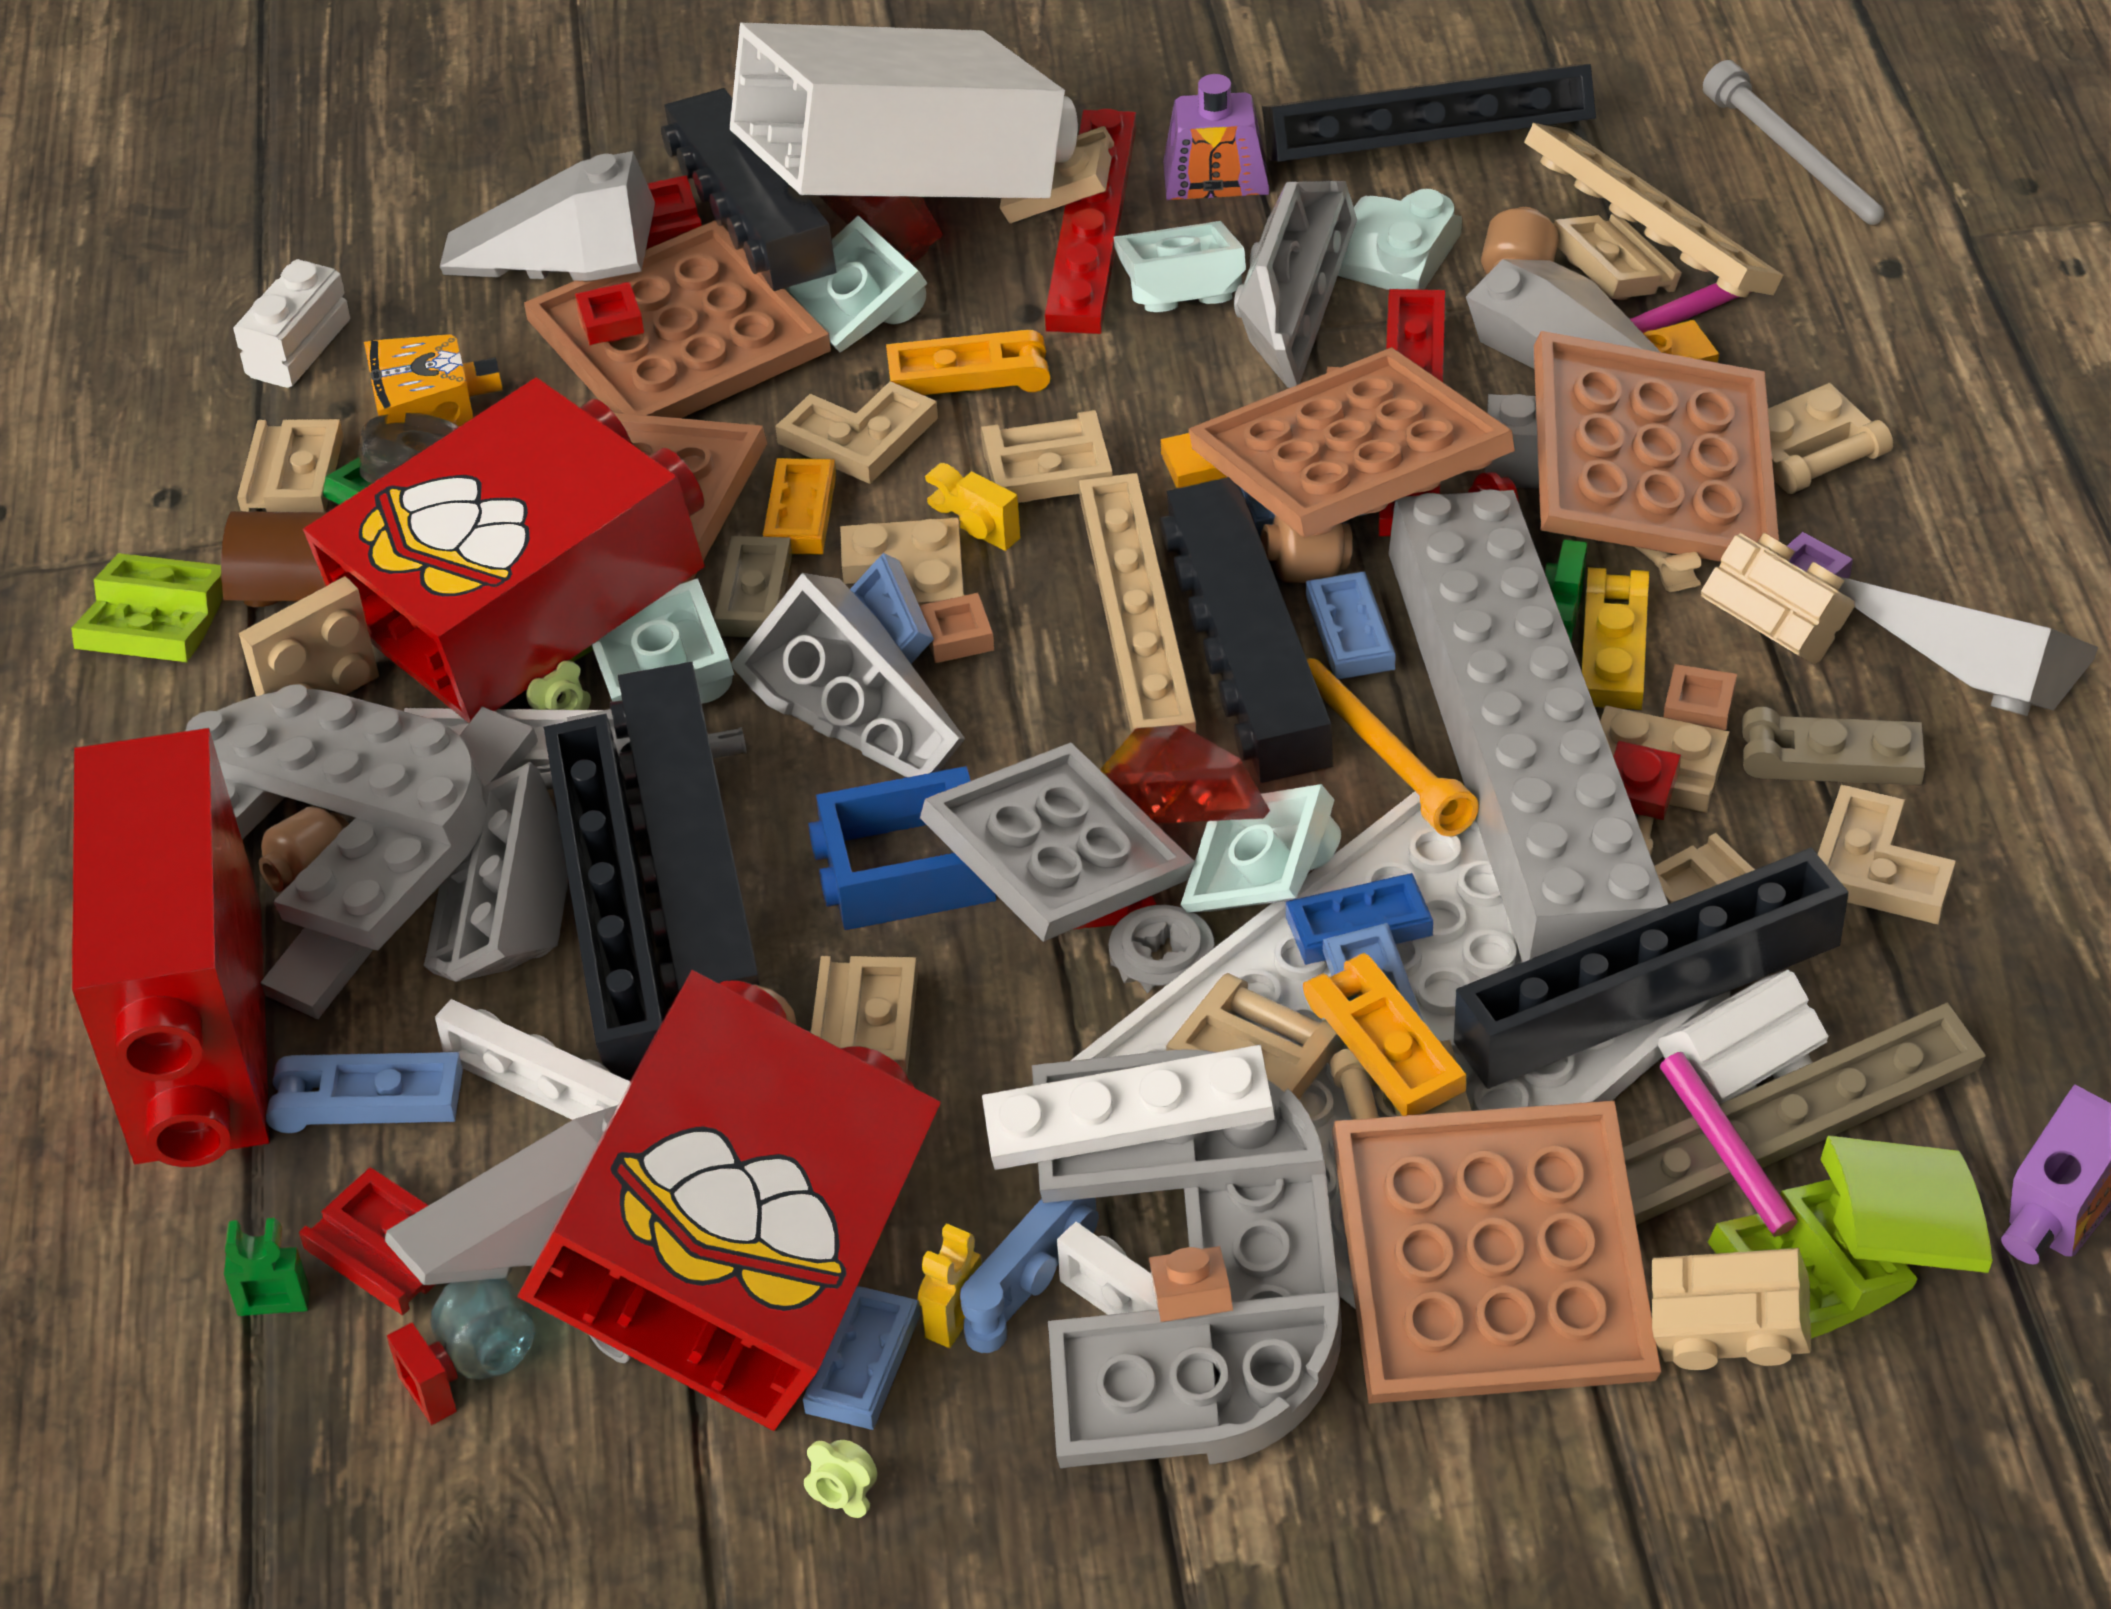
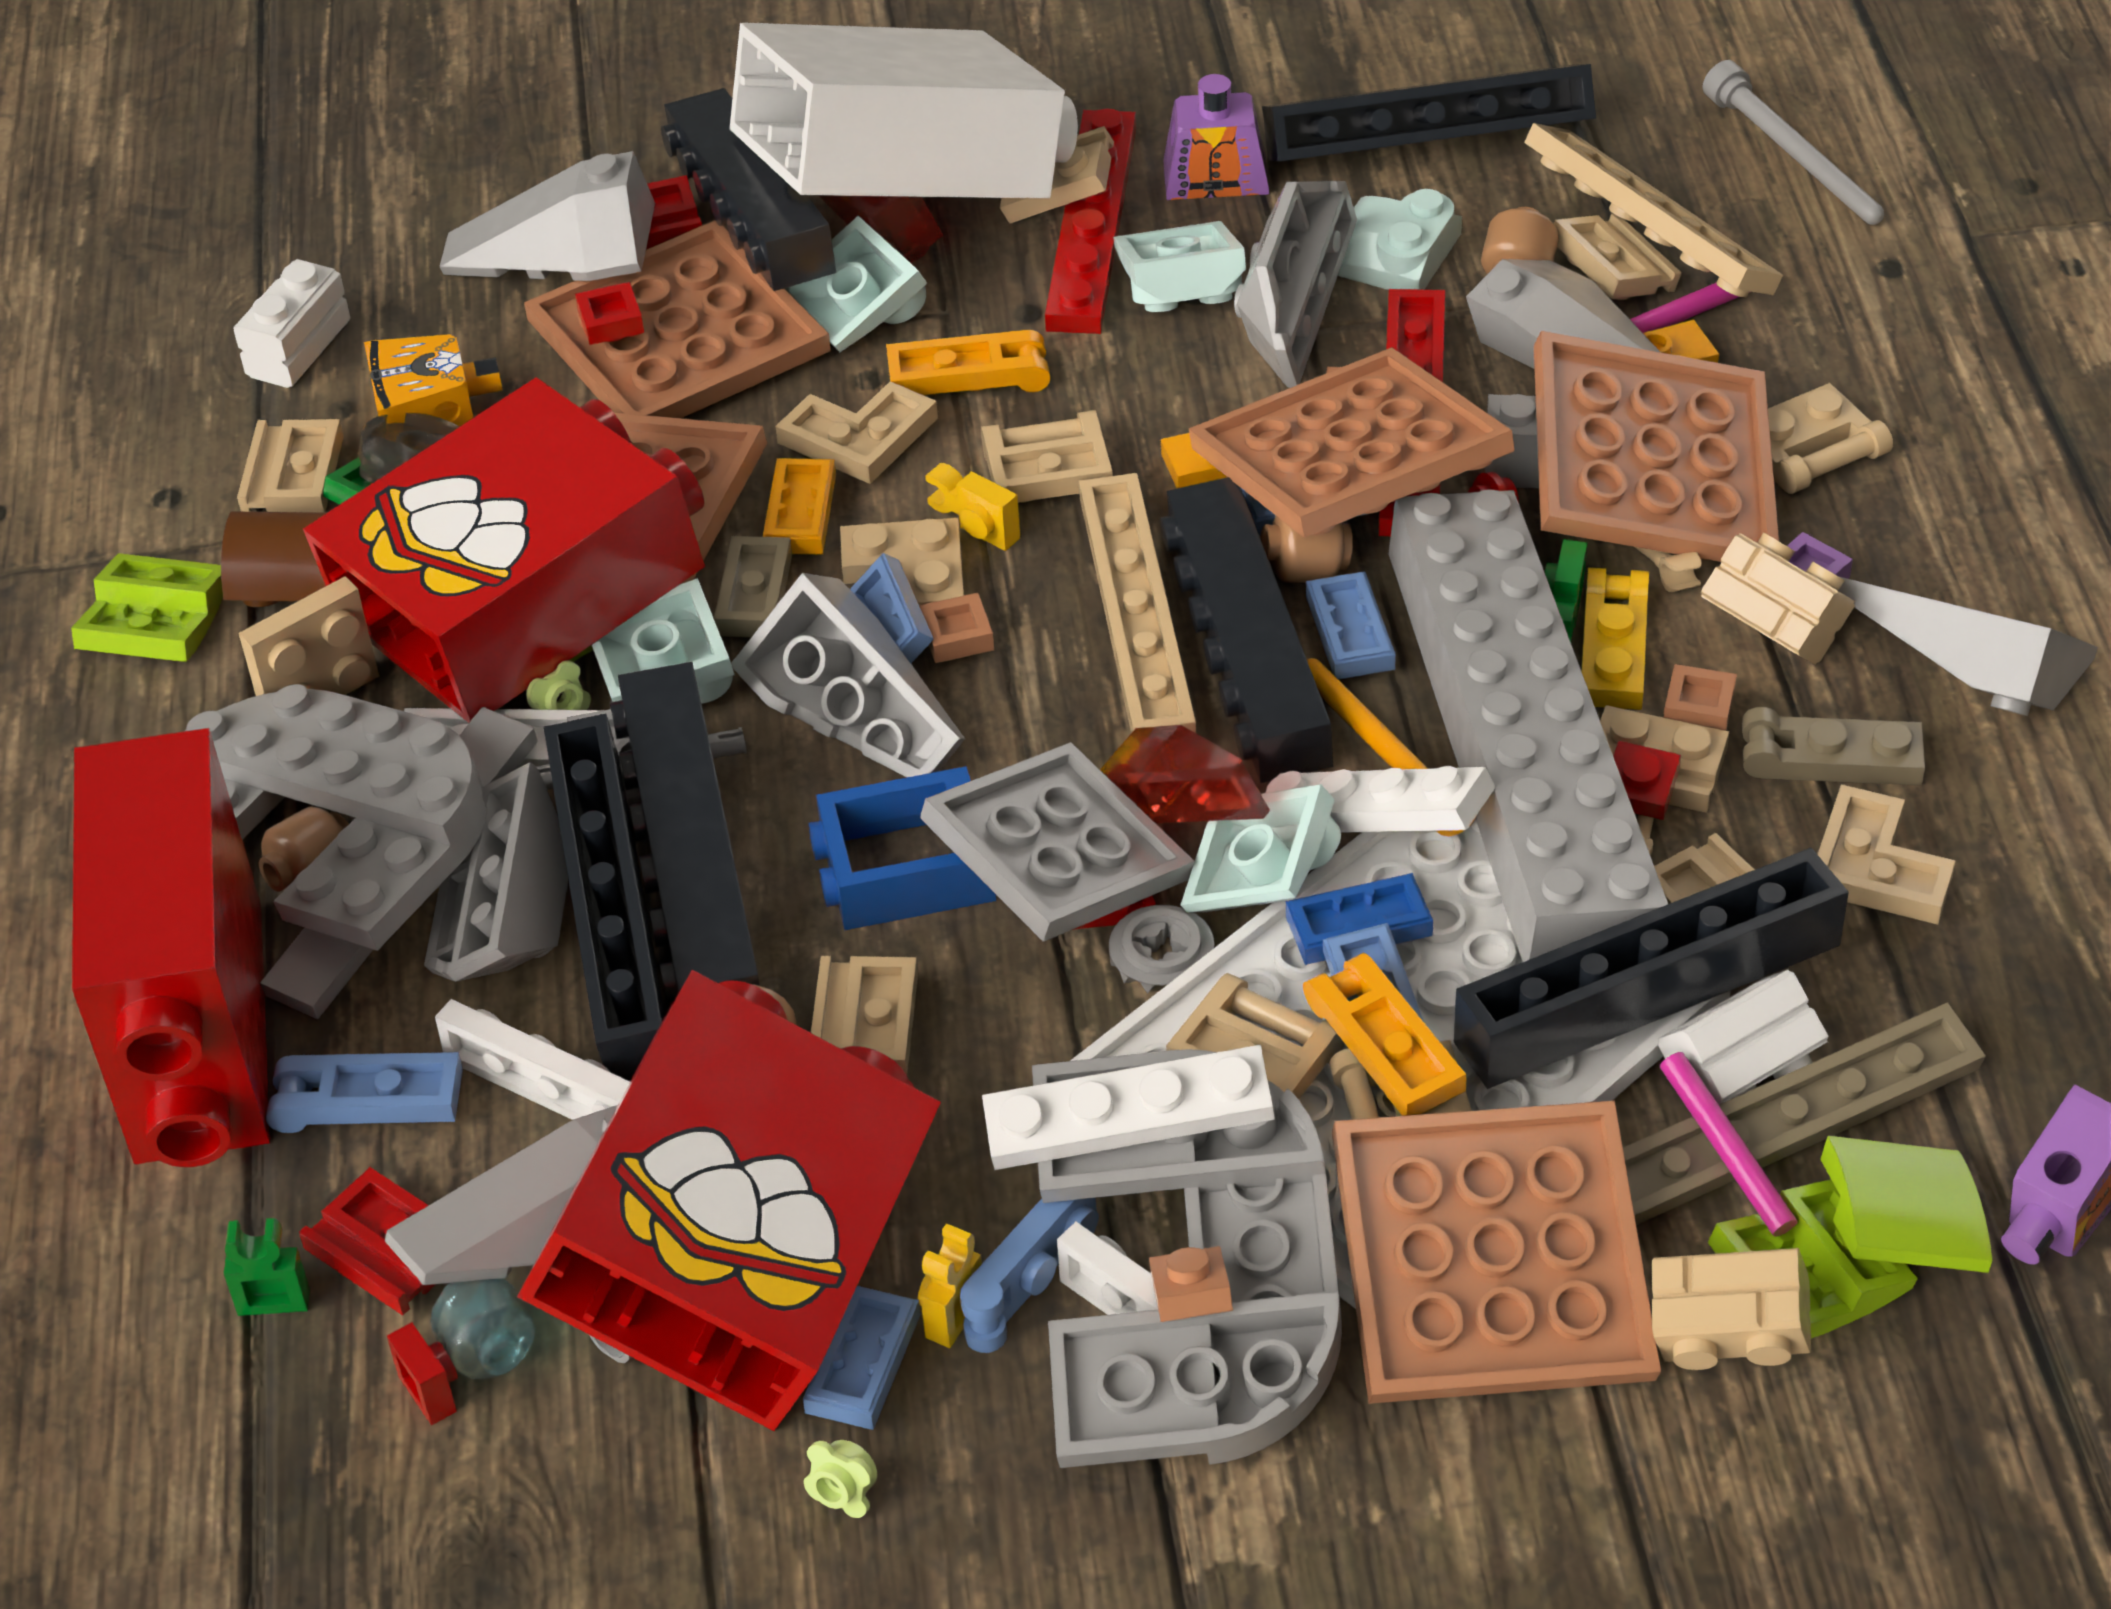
none -> white plate [1265,766,1496,832]

